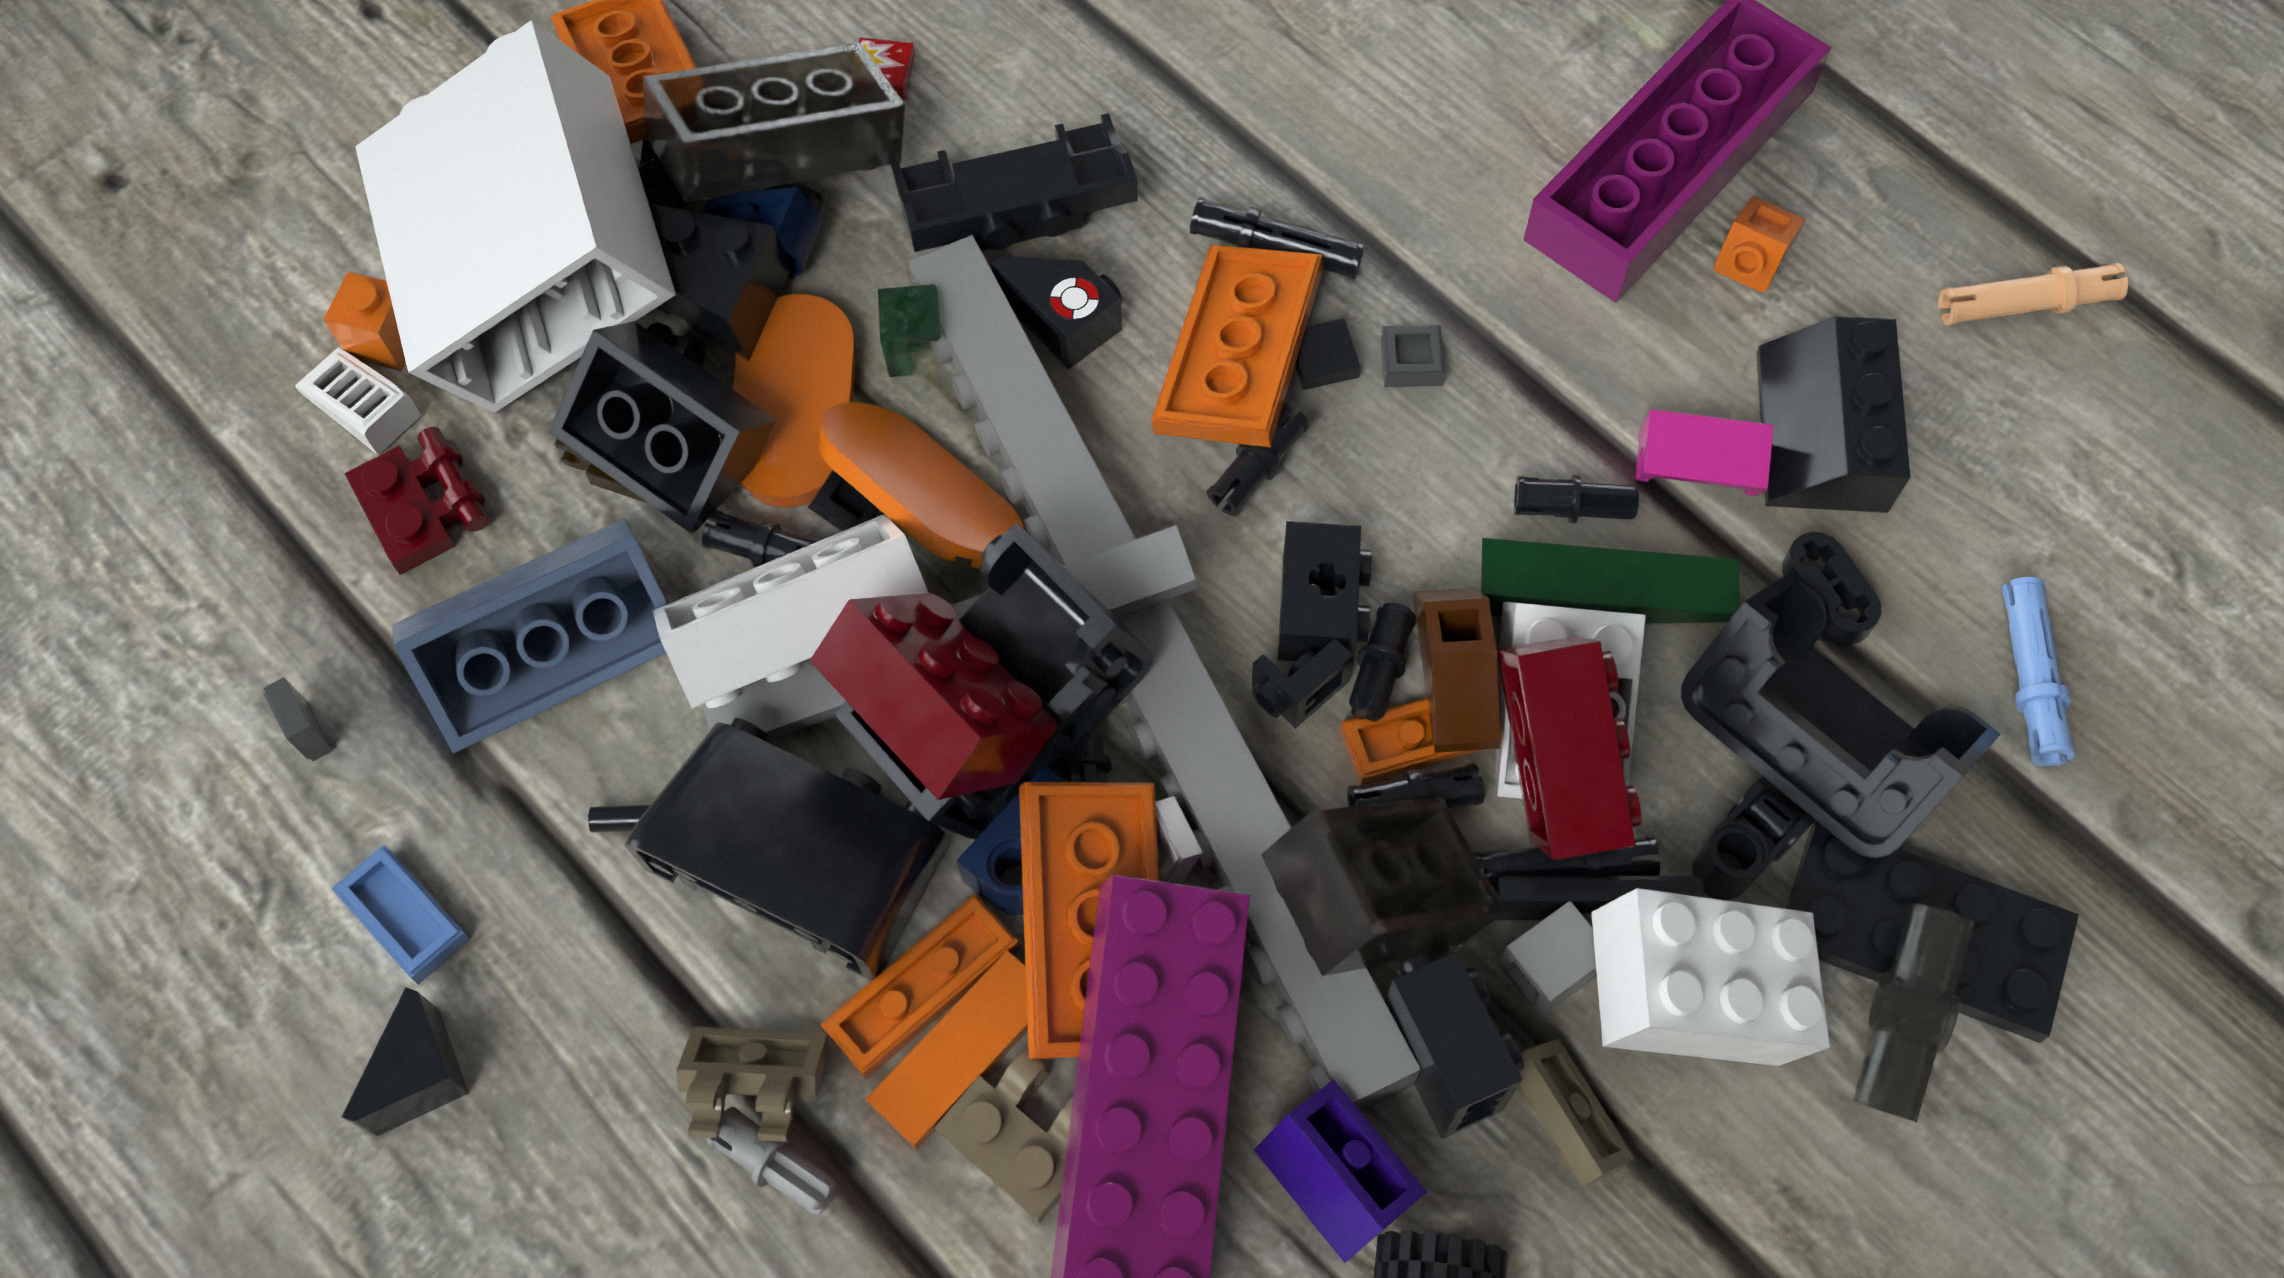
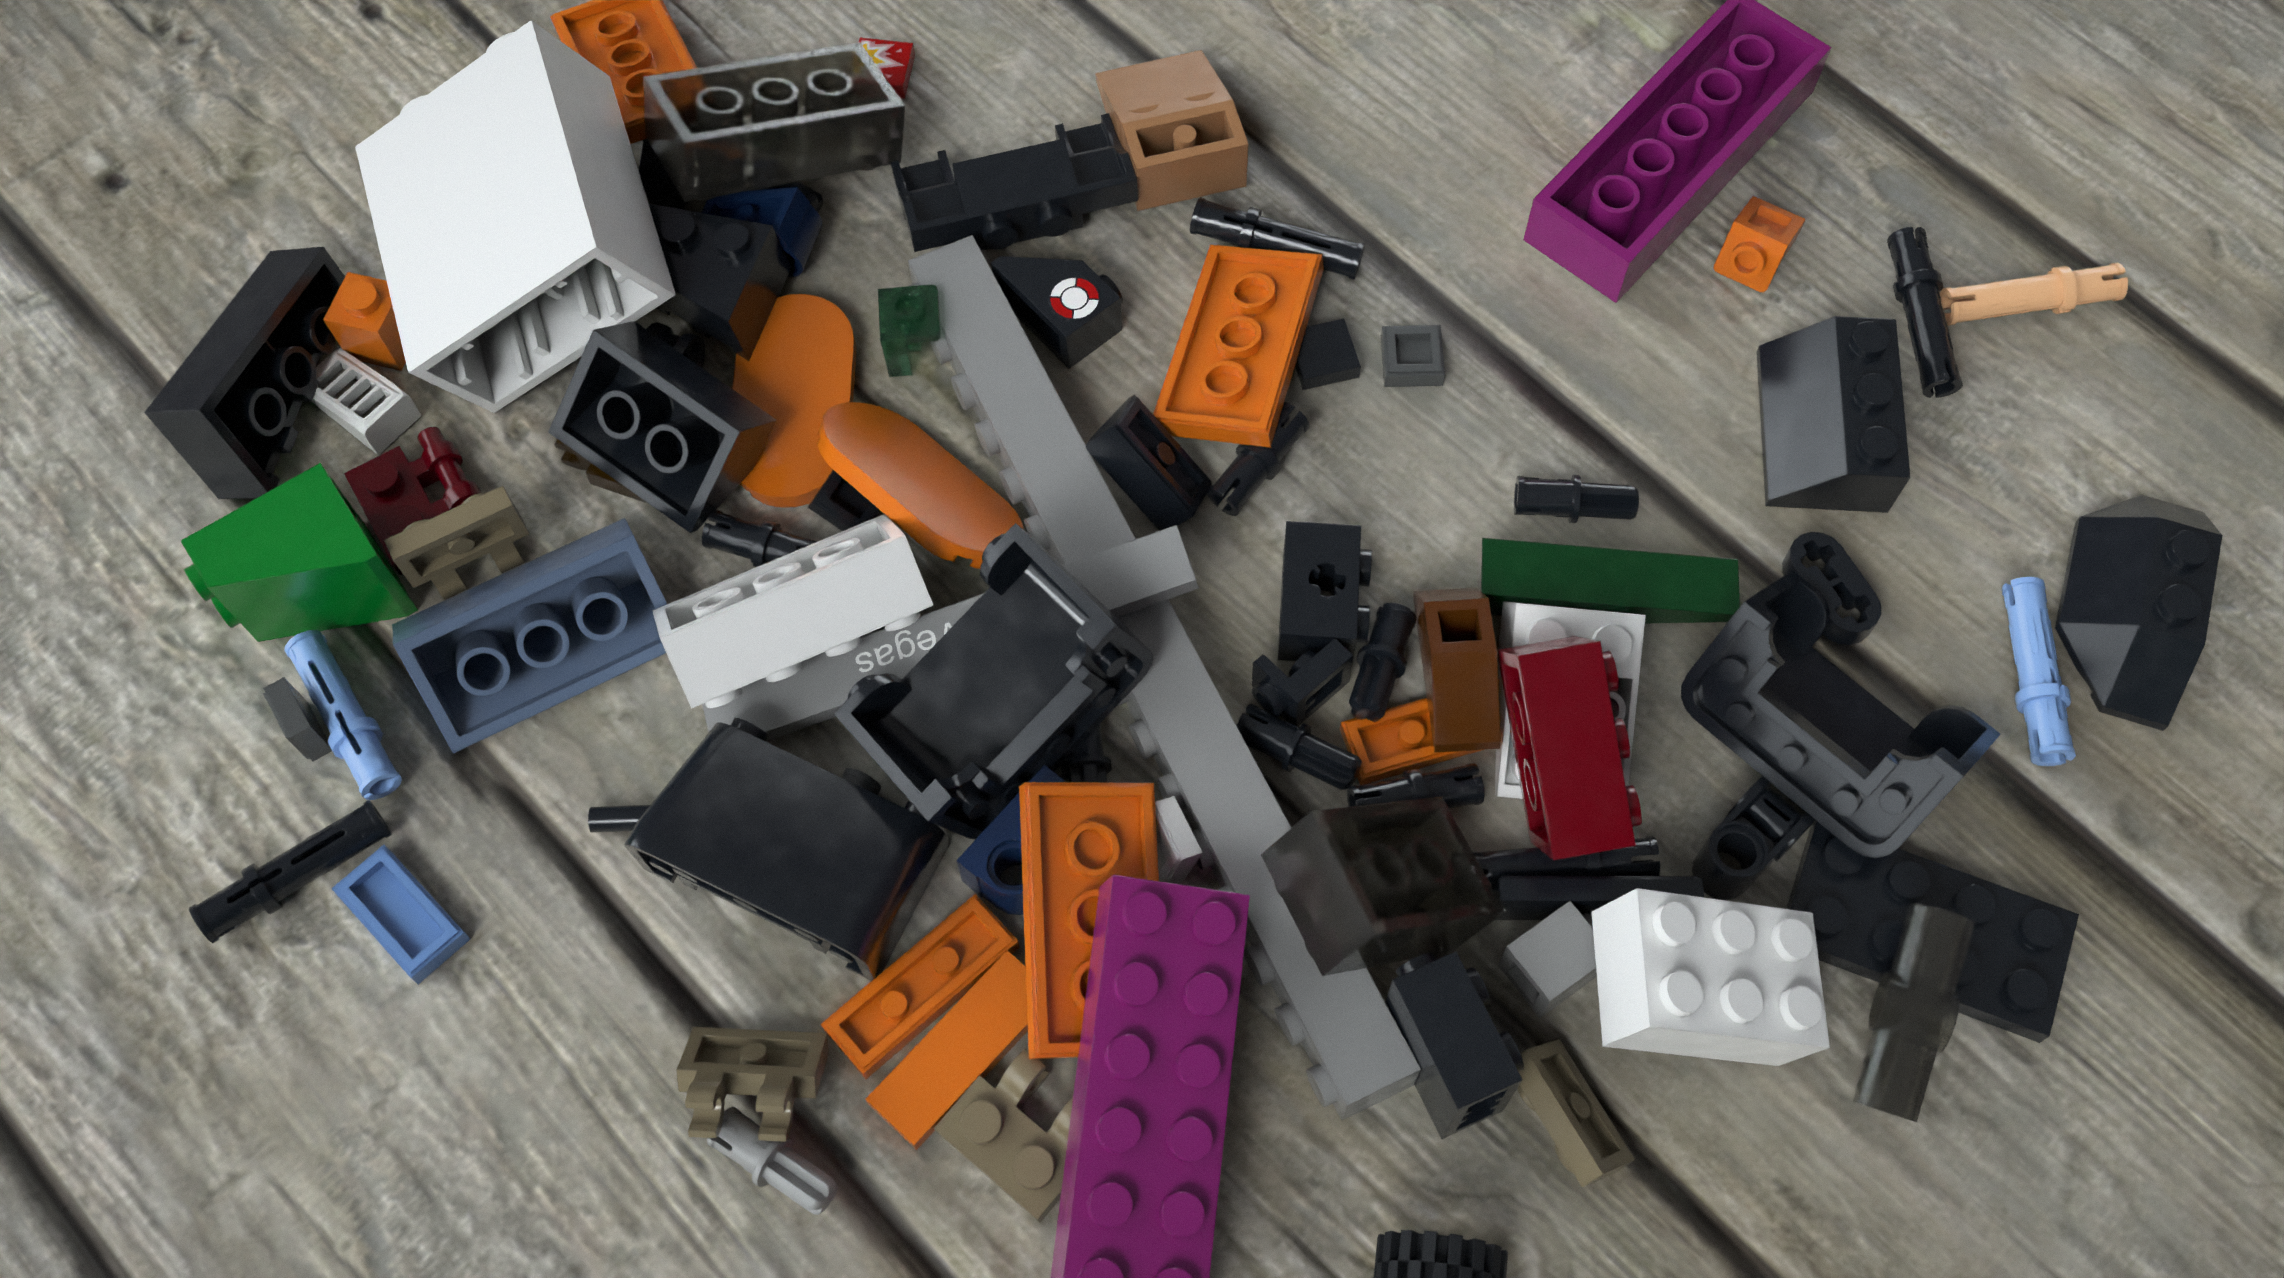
black slope [341,987,469,1136] -> none
dark red brick [810,593,1059,800] -> none
dark purple brick [1254,1079,1427,1263] -> none
dark pink hinge [1636,409,1774,496] -> none
none -> black wedge [144,246,345,499]
none -> green slope [181,463,418,642]
none -> black pin [189,800,392,943]
none -> light blue pin [284,630,402,800]
none -> dark tan plate [384,486,529,600]
none -> black slope [1086,394,1213,531]
none -> medium nougat slope [1095,50,1249,211]
none -> black axle [1236,703,1362,790]
none -> black pin [1887,227,1963,398]
none -> black wedge [2055,495,2223,731]

